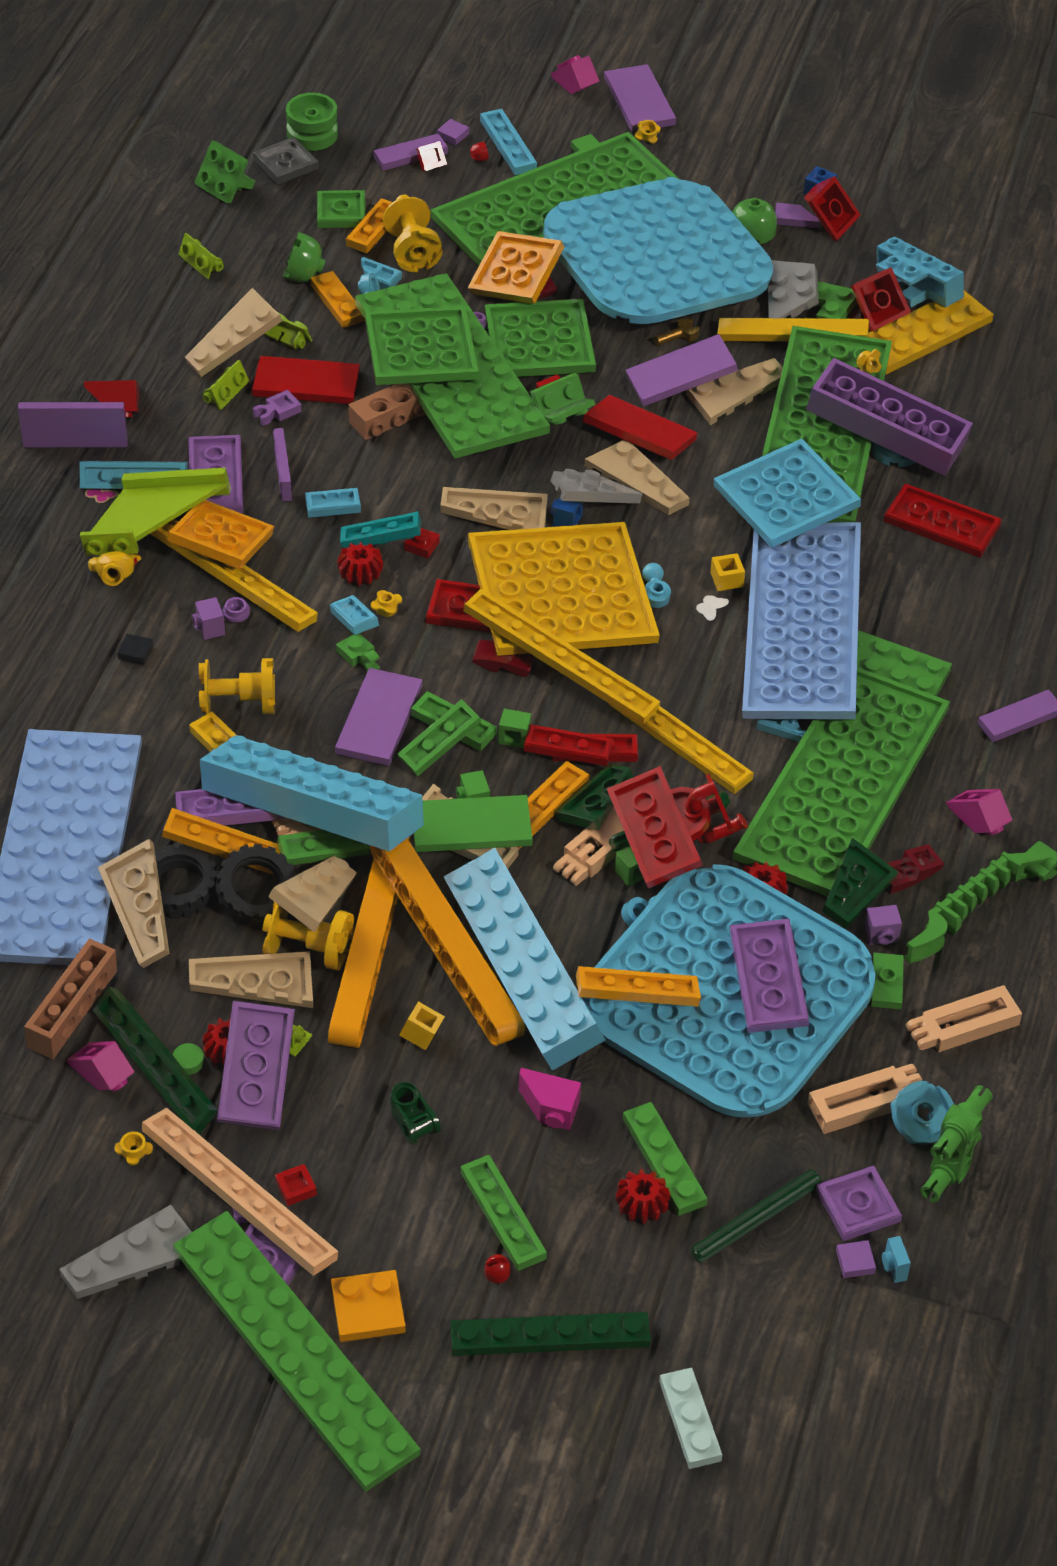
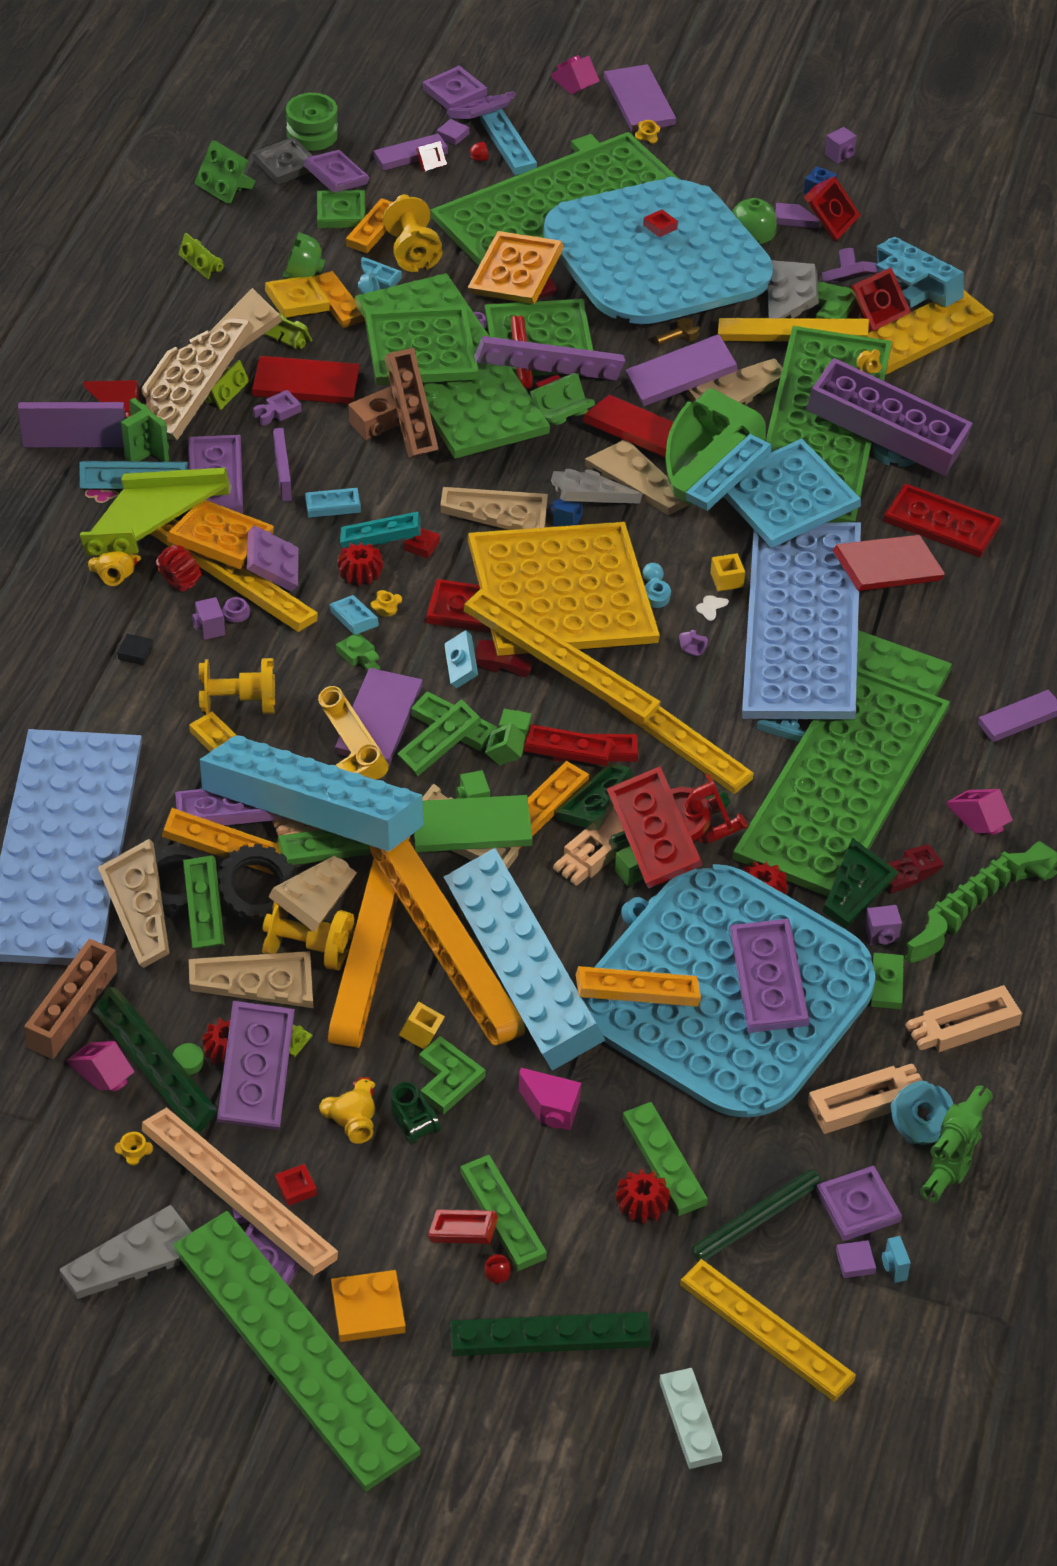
none -> bright green bracket [121,398,169,462]
none -> tan plate [141,318,254,440]
none -> red gear [156,544,202,592]
none -> bright green plate [183,856,225,950]
none -> medium lavender plate [247,525,299,592]
none -> yellow plate [265,276,330,317]
none -> medium lavender tile [303,150,370,193]
none -> yellow piece [318,686,389,780]
none -> yellow animal [319,1077,375,1144]
none -> nougat brick [384,348,439,459]
none -> bright green plate [419,1036,486,1115]
none -> medium lavender plate [423,66,487,110]
none -> red tile [428,1209,499,1244]
none -> medium azure plate [444,630,478,688]
none -> medium lavender tile [446,91,516,119]
none -> medium lavender plate [474,336,625,380]
none -> bright green plate [485,723,526,766]
none -> red axle [511,315,533,389]
none -> red plate [643,209,678,238]
none -> bright green panel [666,388,766,506]
none -> medium lavender piece [679,630,708,656]
none -> yellow tile [680,1259,856,1402]
none -> medium azure plate [686,434,771,511]
none -> medium lavender tile [822,248,877,284]
none -> medium lavender plate [825,127,857,164]
none -> tile [832,535,945,591]

